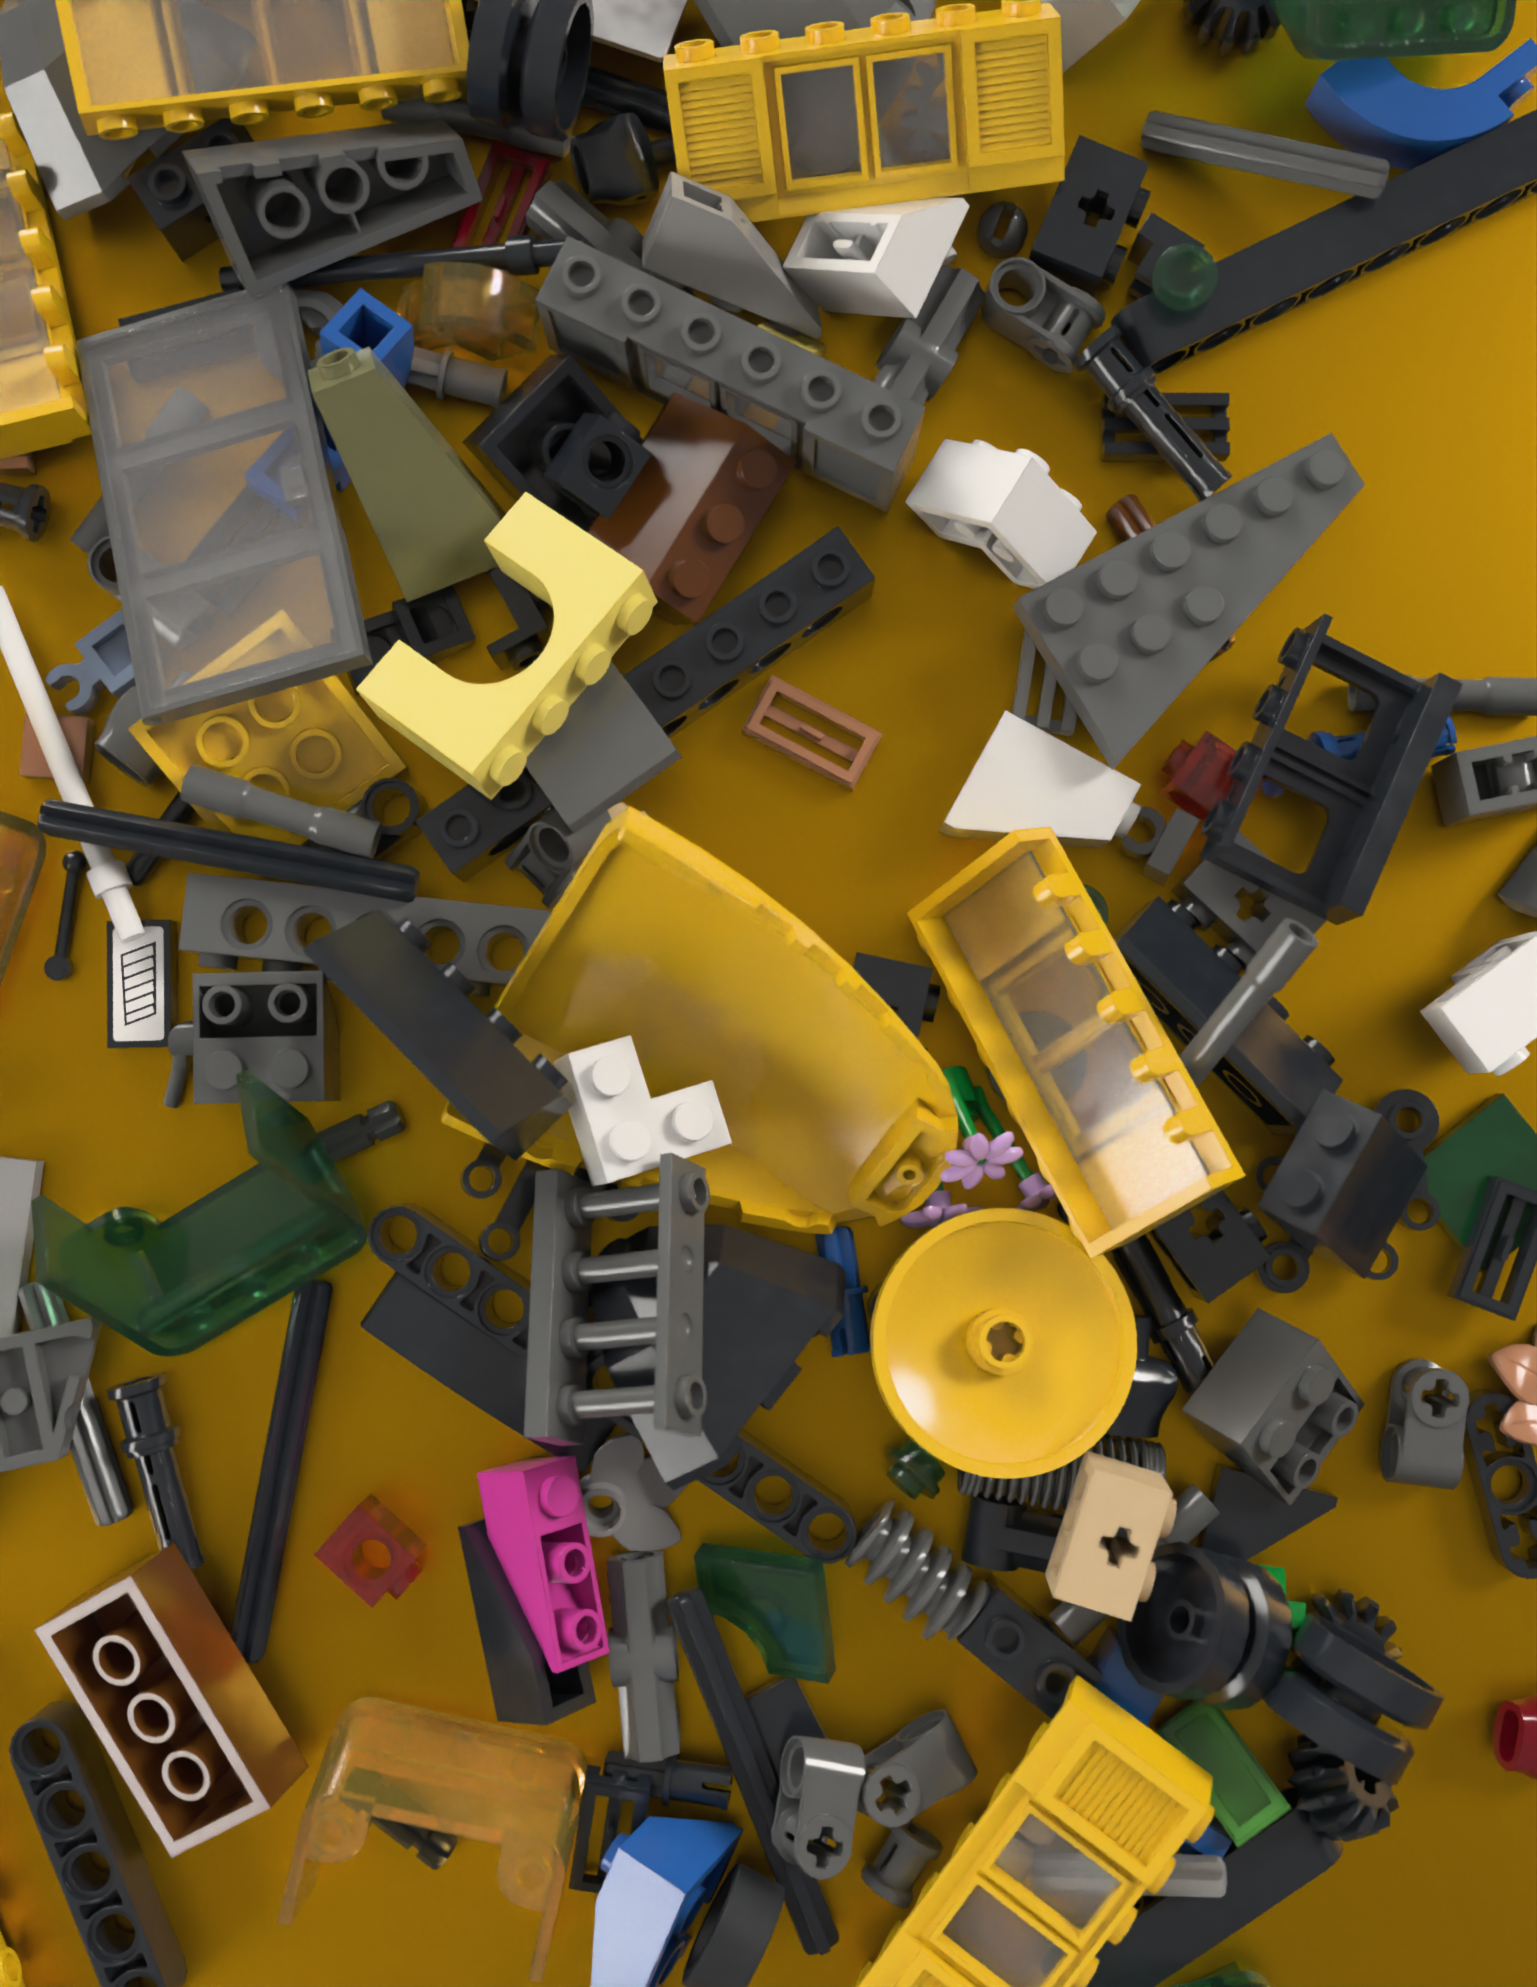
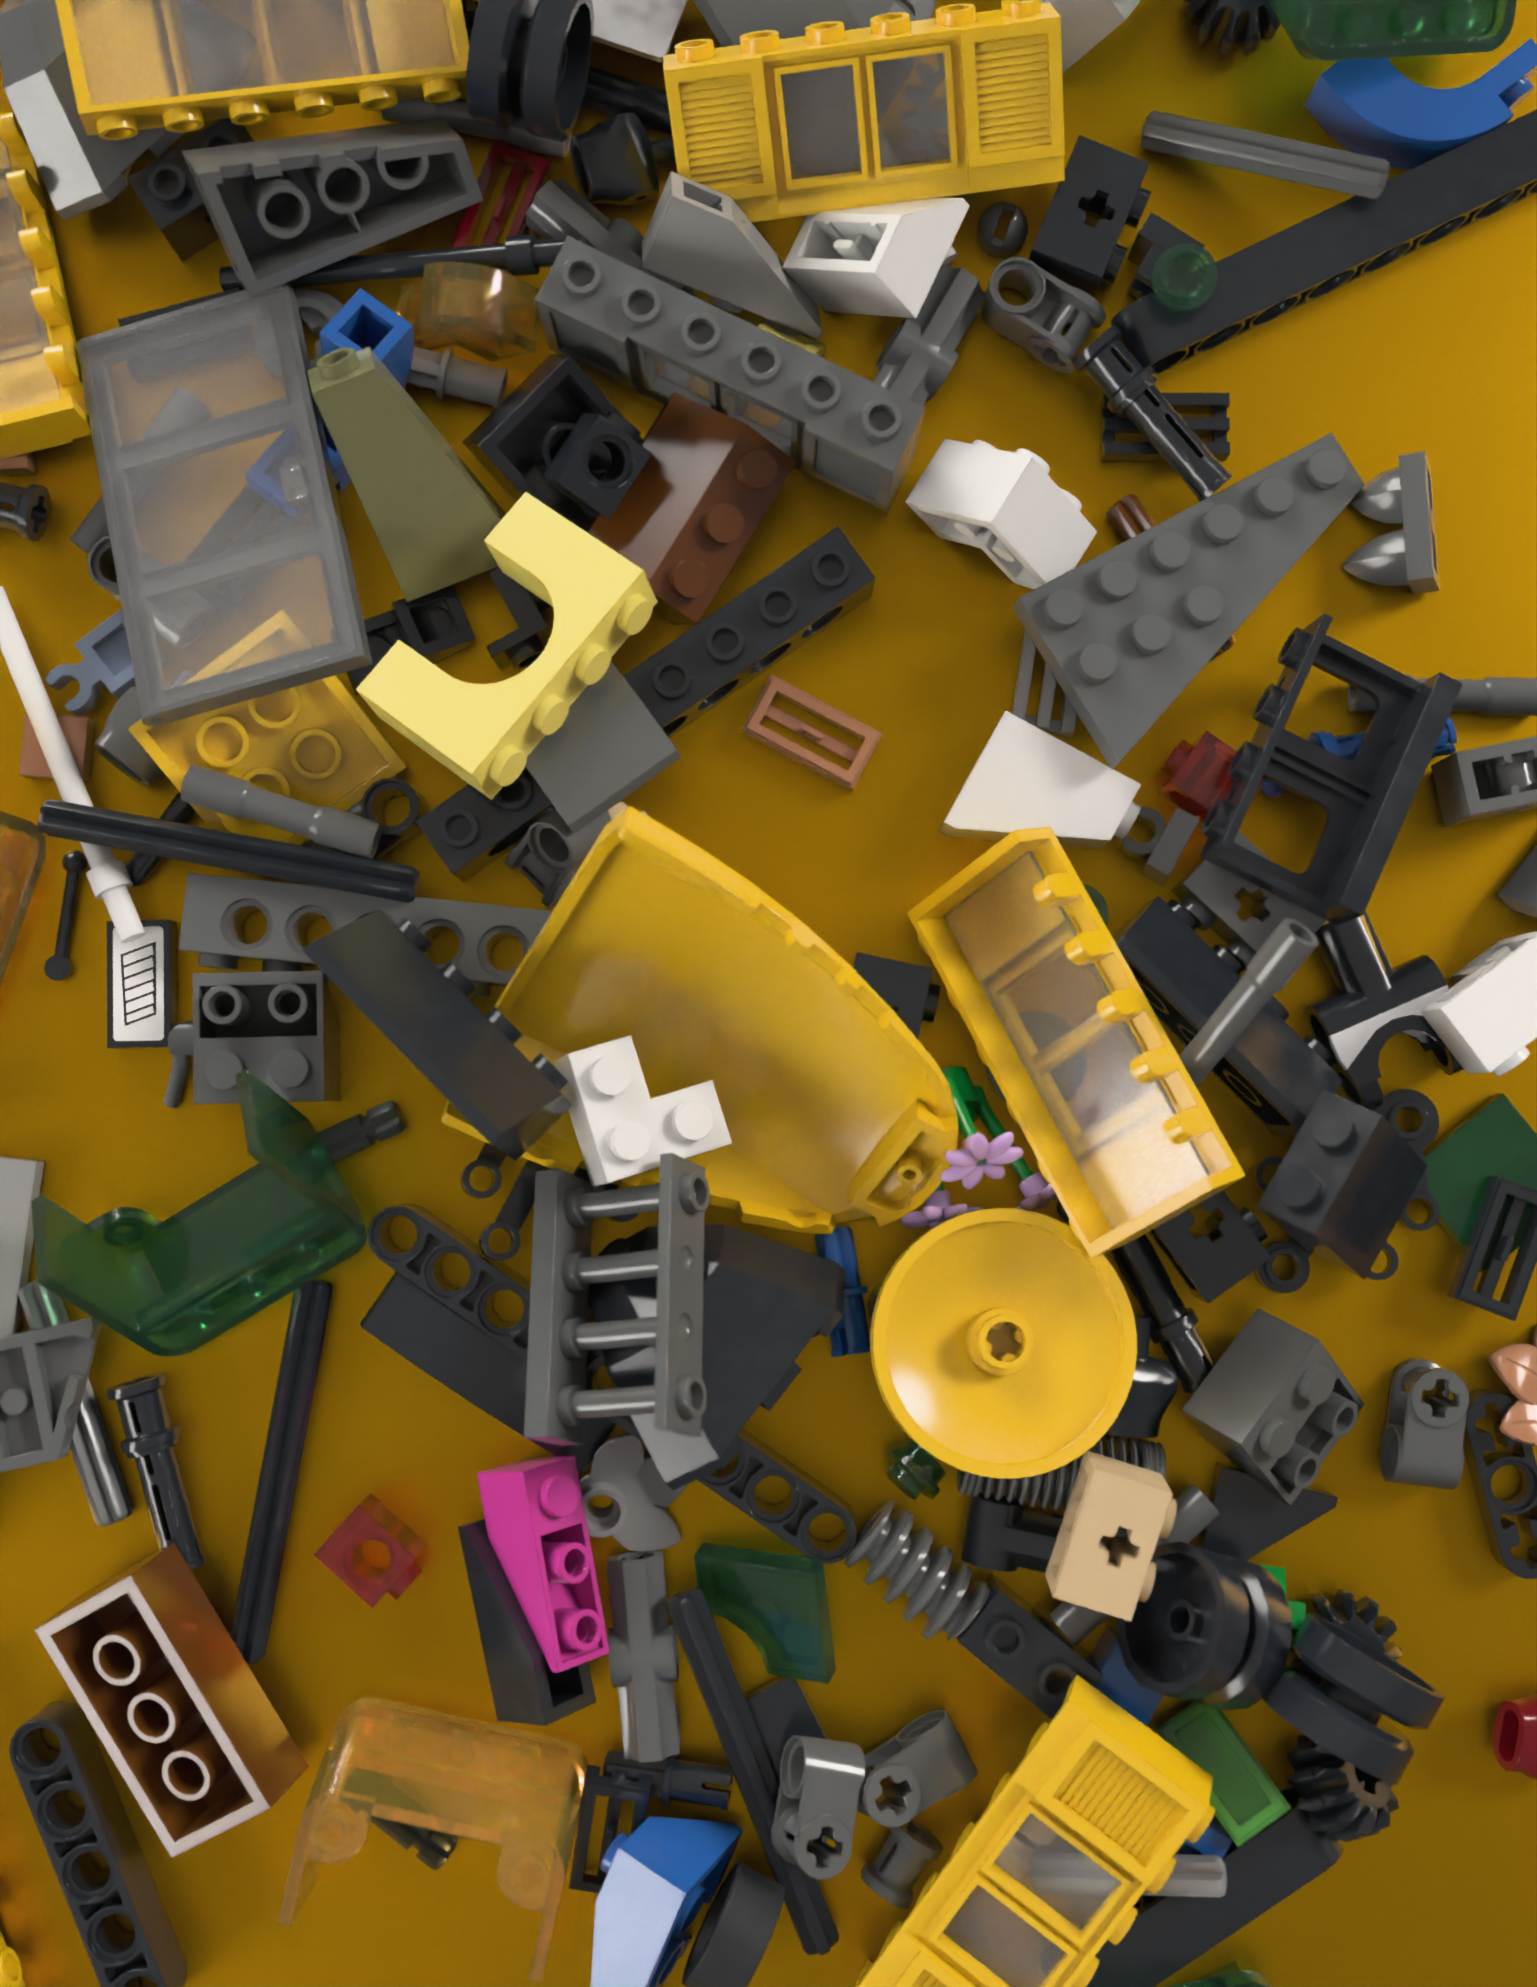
none -> black connector [1305,910,1464,1110]
none -> dark grey tile [1343,451,1440,594]

